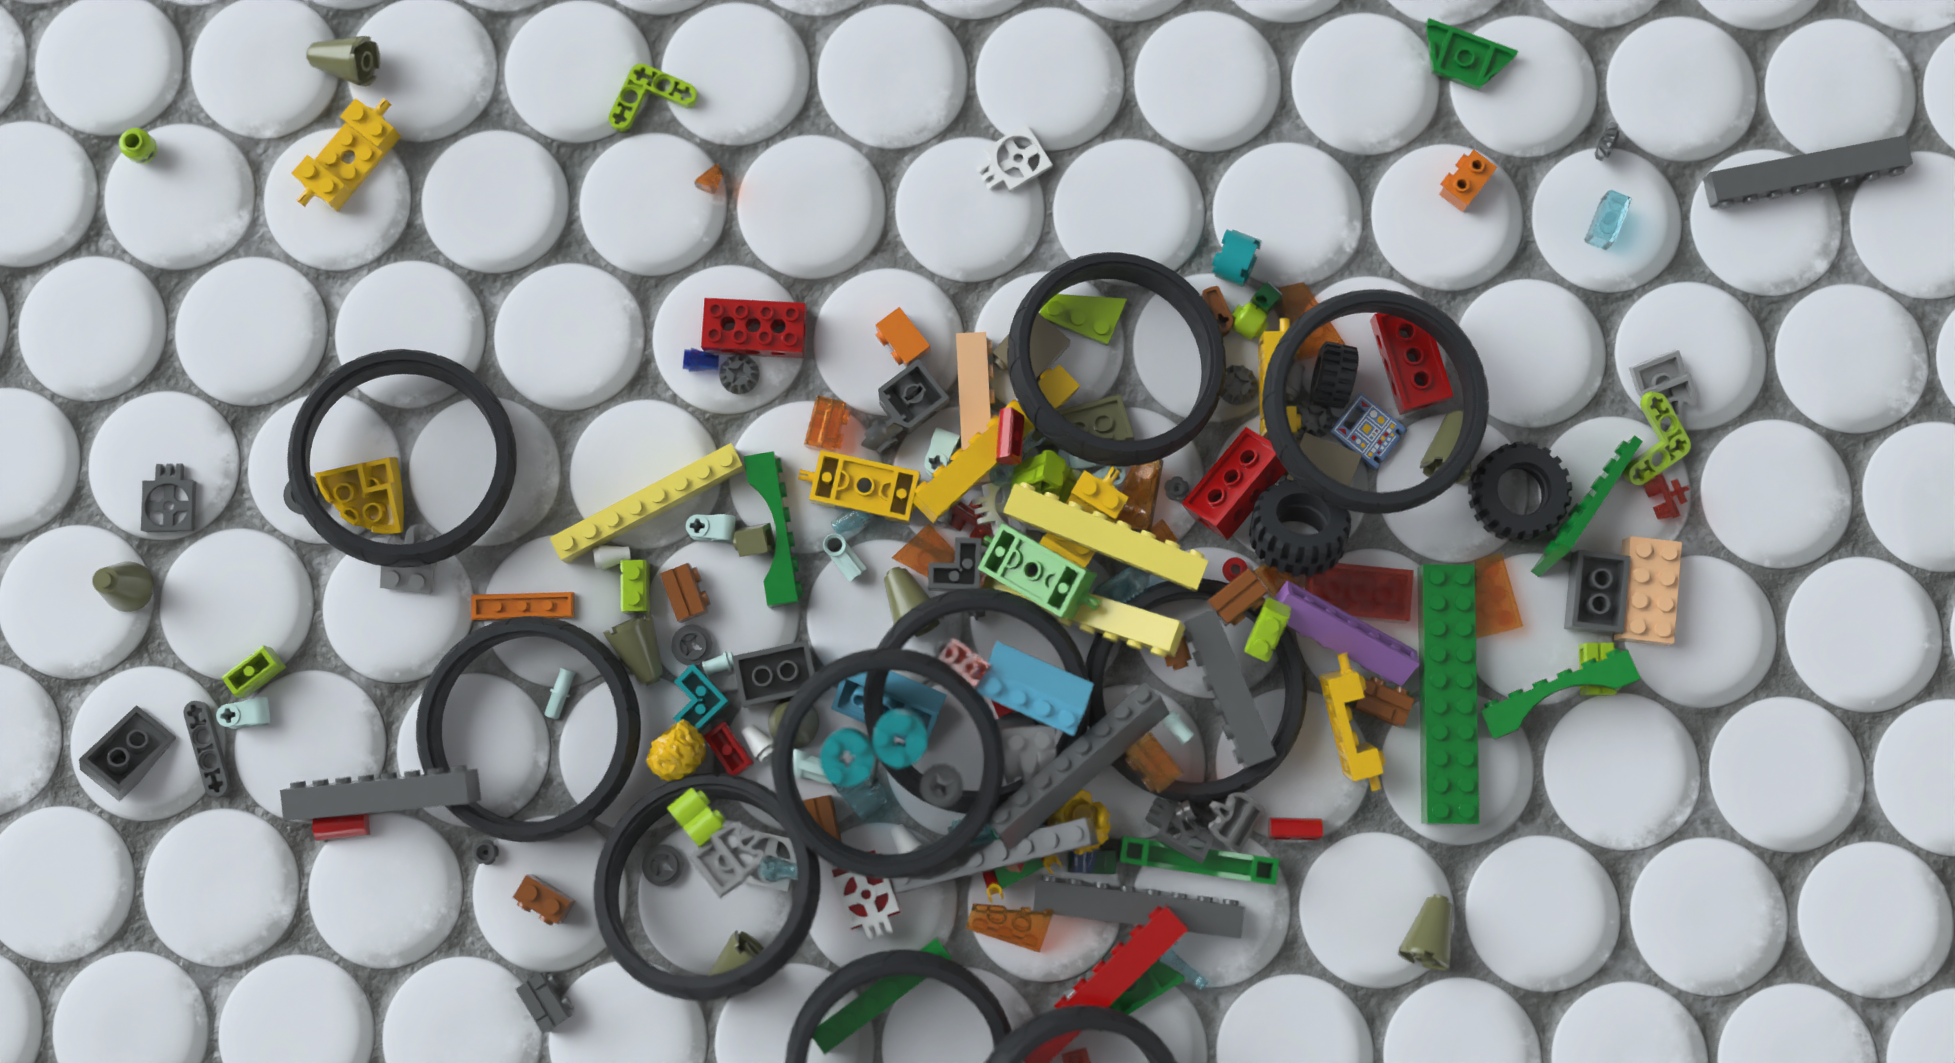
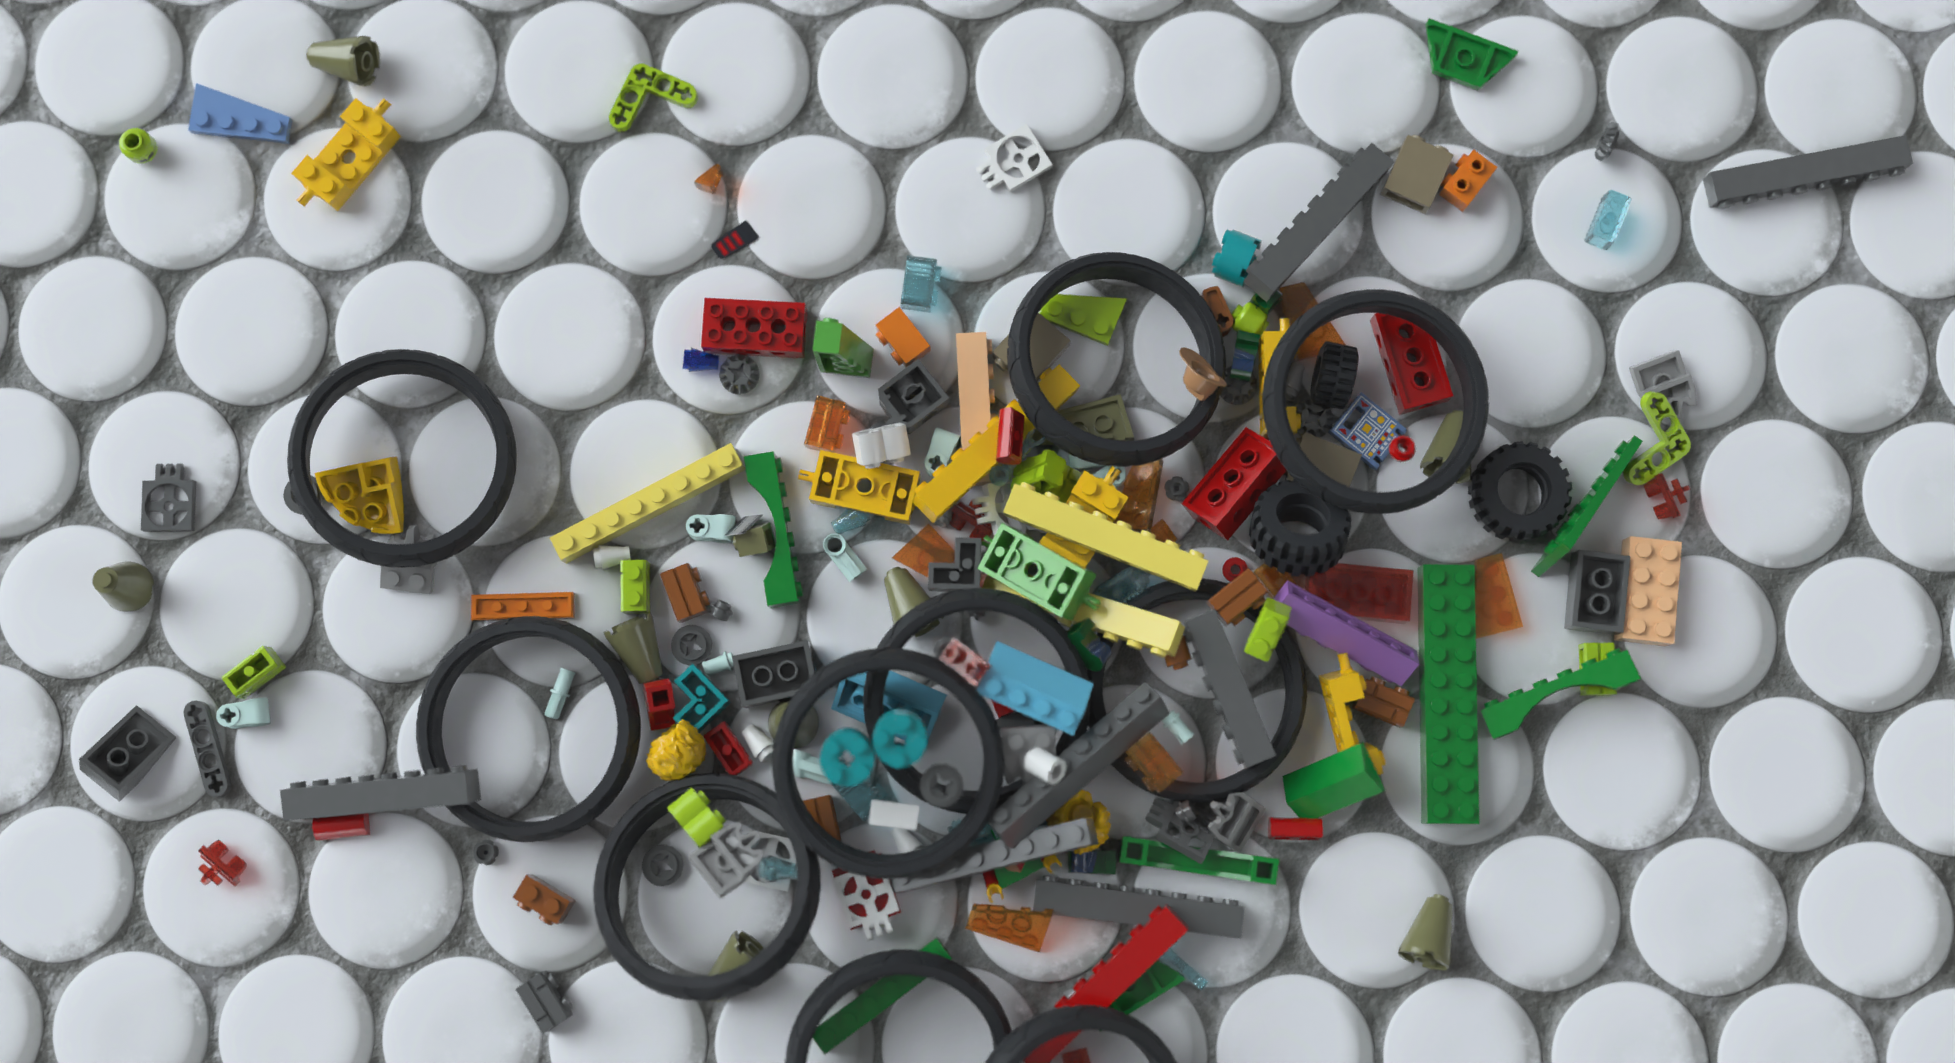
none -> medium blue wing [188,83,292,144]
none -> clear red hips [198,839,247,887]
none -> red brick [643,678,676,731]
none -> dark grey plate [709,599,733,621]
none -> black sticker [711,220,759,258]
none -> sticker [725,514,763,536]
none -> bright green wedge [813,318,874,378]
none -> white brick [852,423,911,469]
none -> white sticker [869,800,919,830]
none -> clear light blue brick [901,255,942,312]
none -> white brick [1024,747,1066,785]
none -> dark green leg [1067,617,1112,671]
none -> medium nougat piece [1179,347,1227,401]
none -> dark green leg [1230,330,1261,381]
none -> dark grey brick [1244,143,1394,302]
none -> green slope [1282,742,1386,819]
none -> dark tan brick [1380,135,1454,214]
none -> red plate [1389,436,1416,462]

